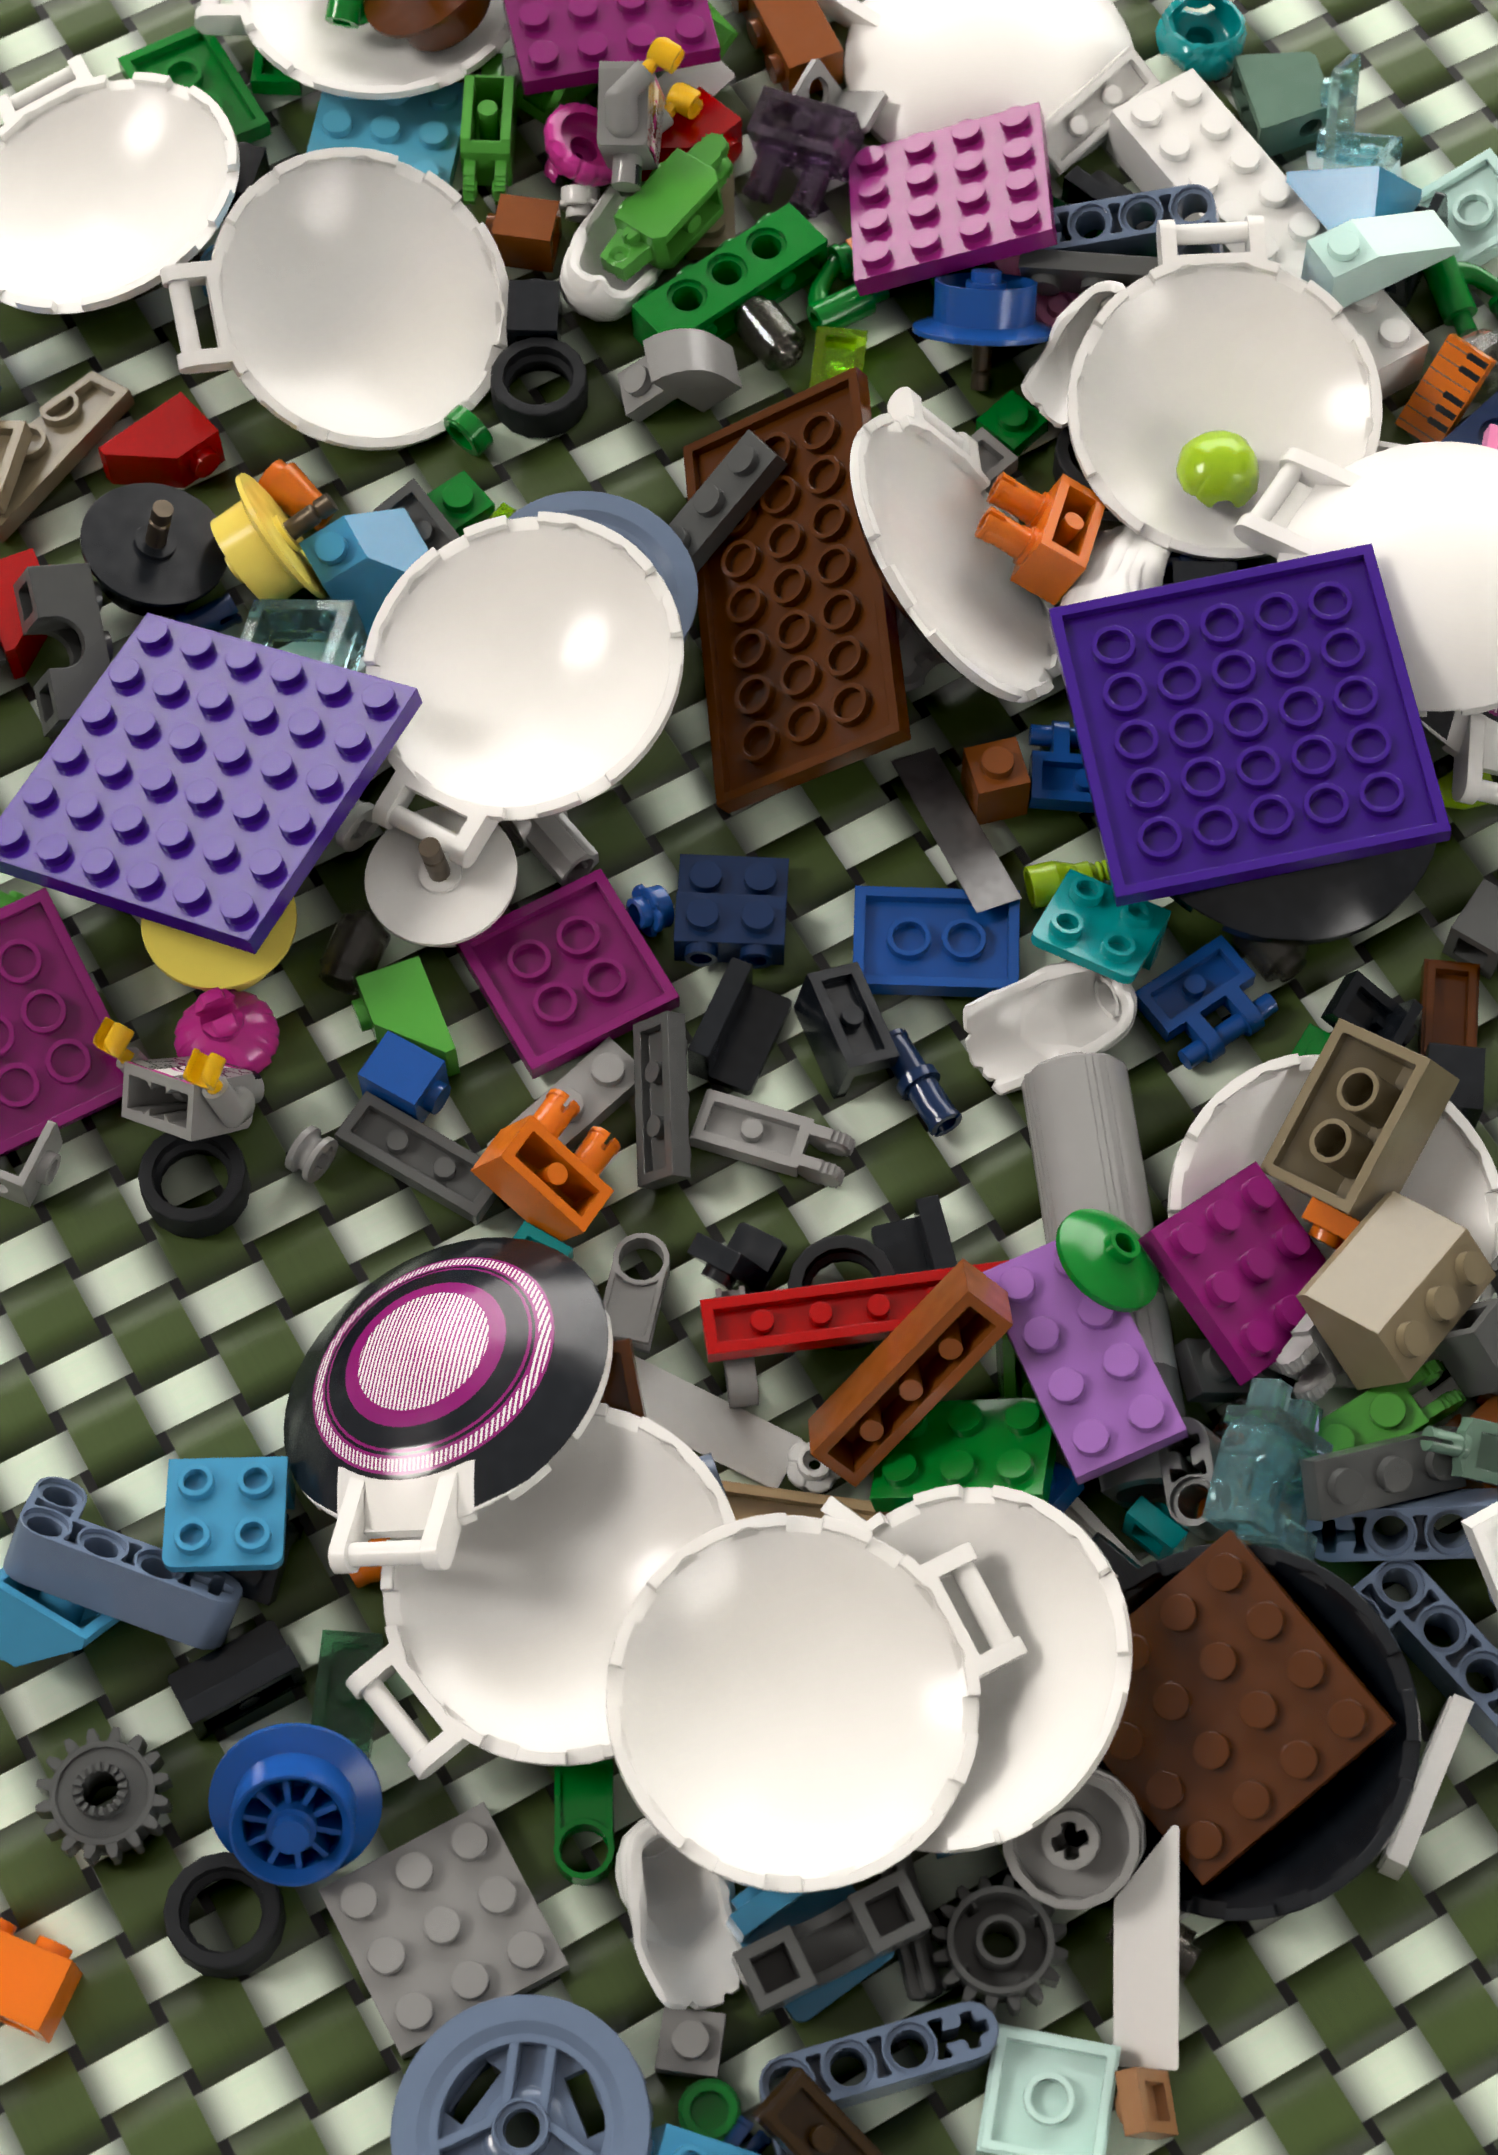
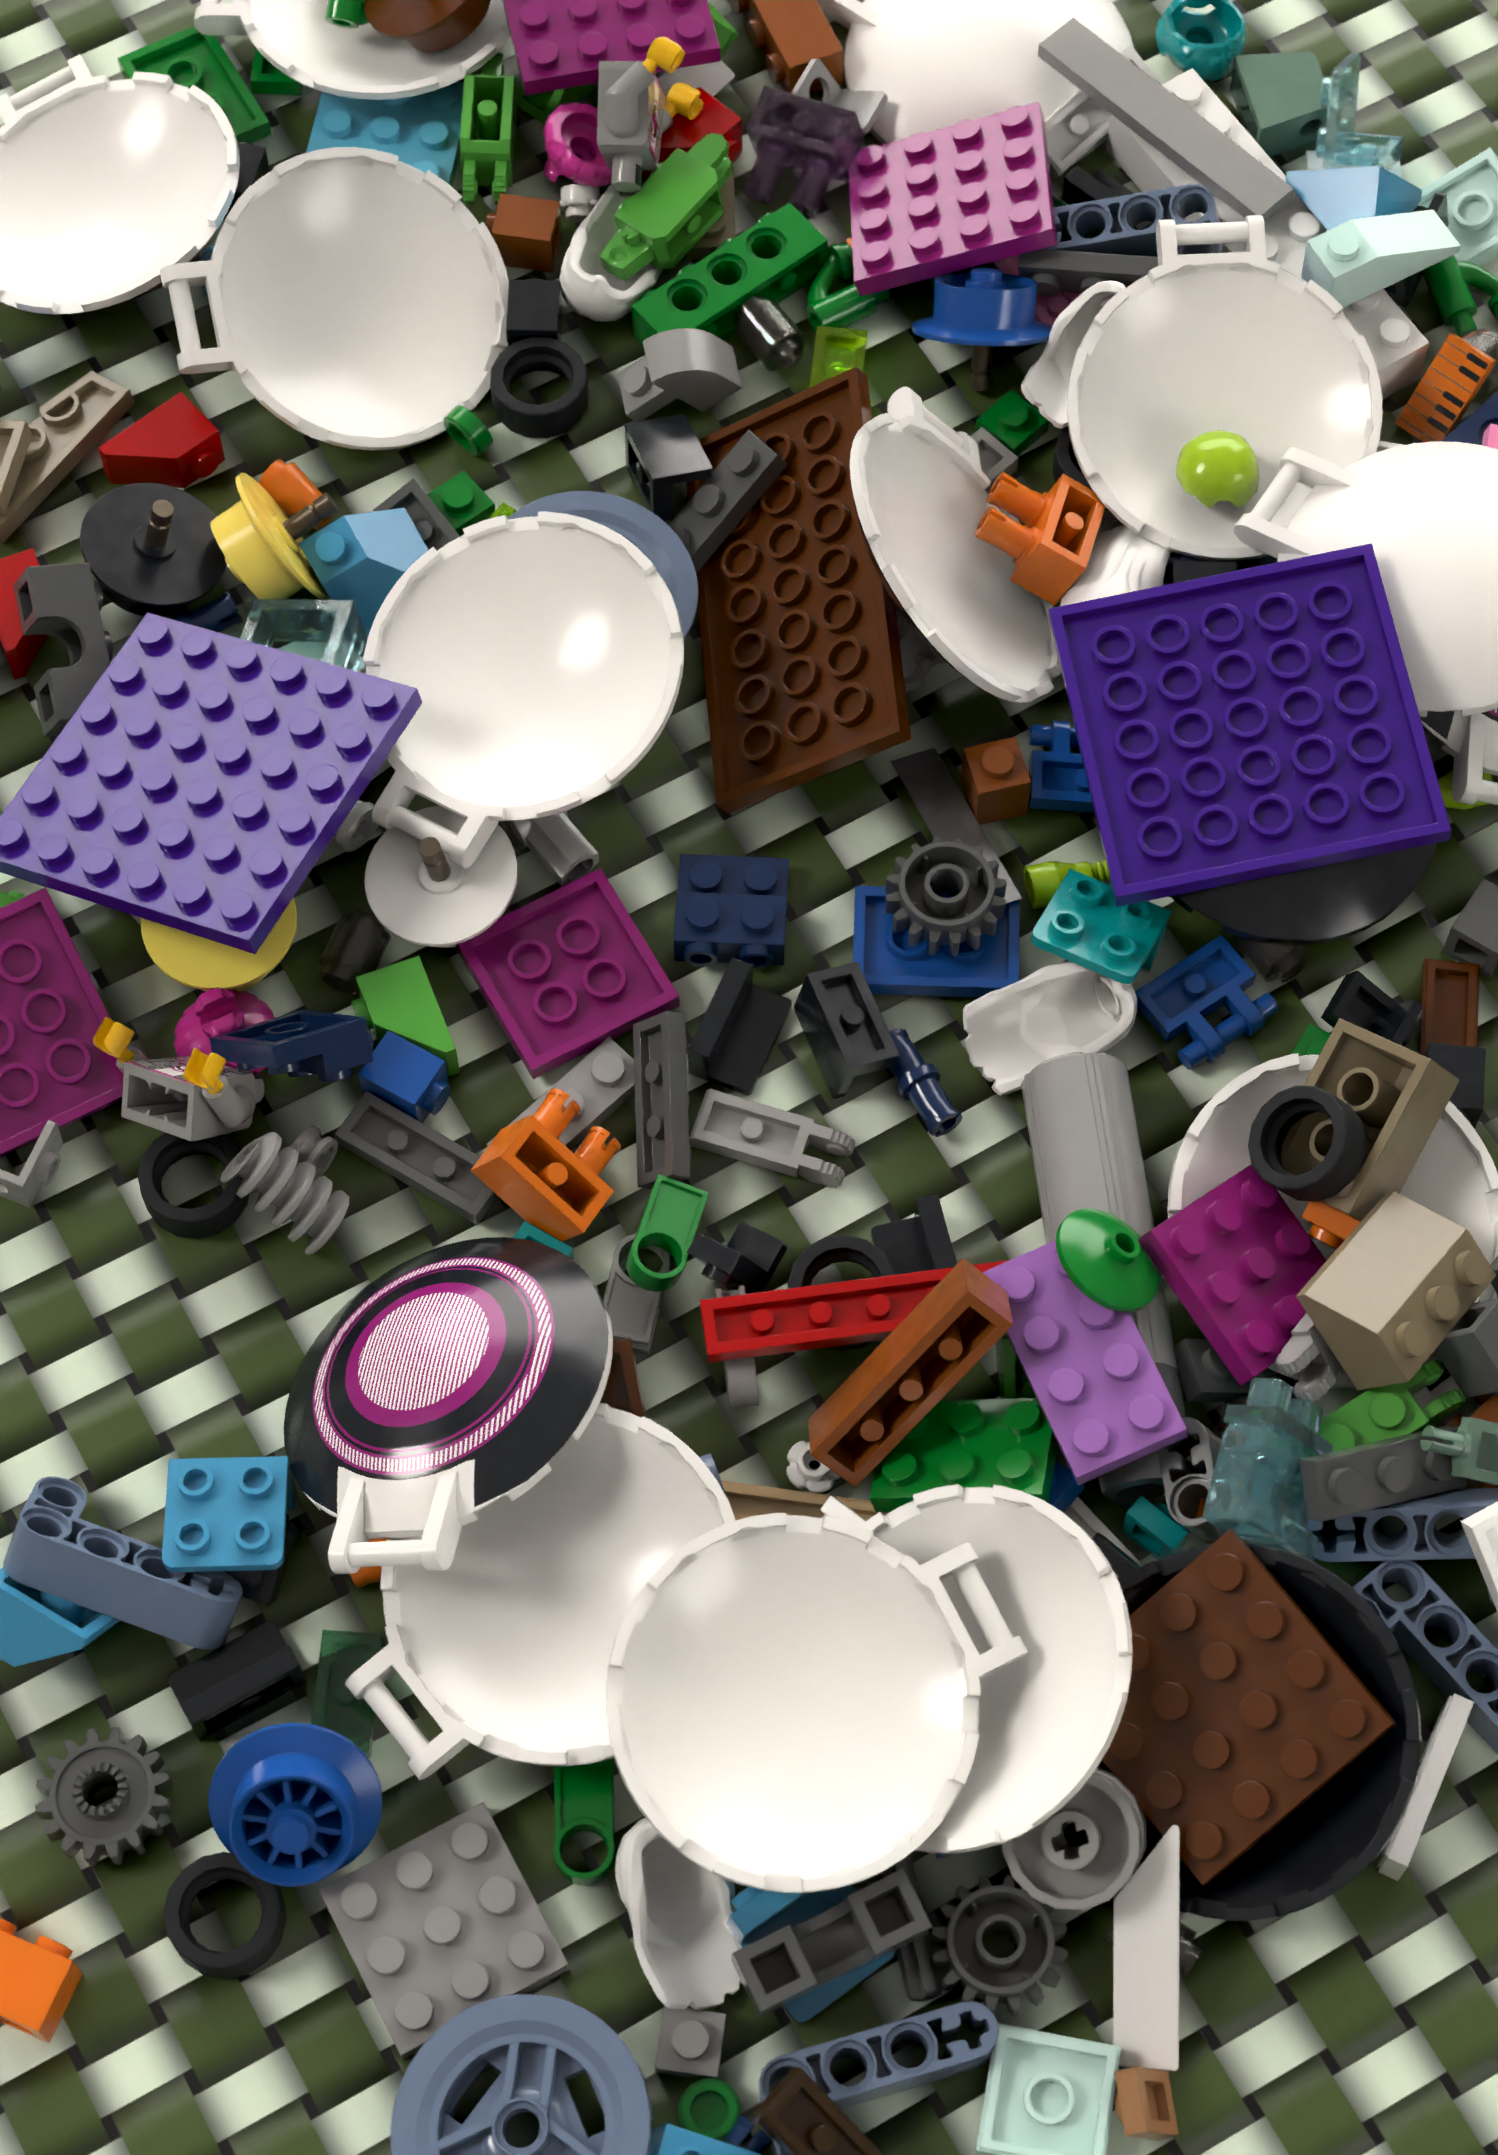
blue plate [626,884,674,937] -> none
white sticker [635,1356,803,1488] -> none
none -> dark blue plate [209,1010,373,1082]
none -> light grey piece [220,1132,350,1255]
none -> black panel [625,415,712,521]
none -> green piece [626,1174,709,1292]
none -> dark grey gear [885,837,1006,956]
none -> light grey tile [1038,17,1294,222]
none -> black tyre [1248,1085,1367,1202]

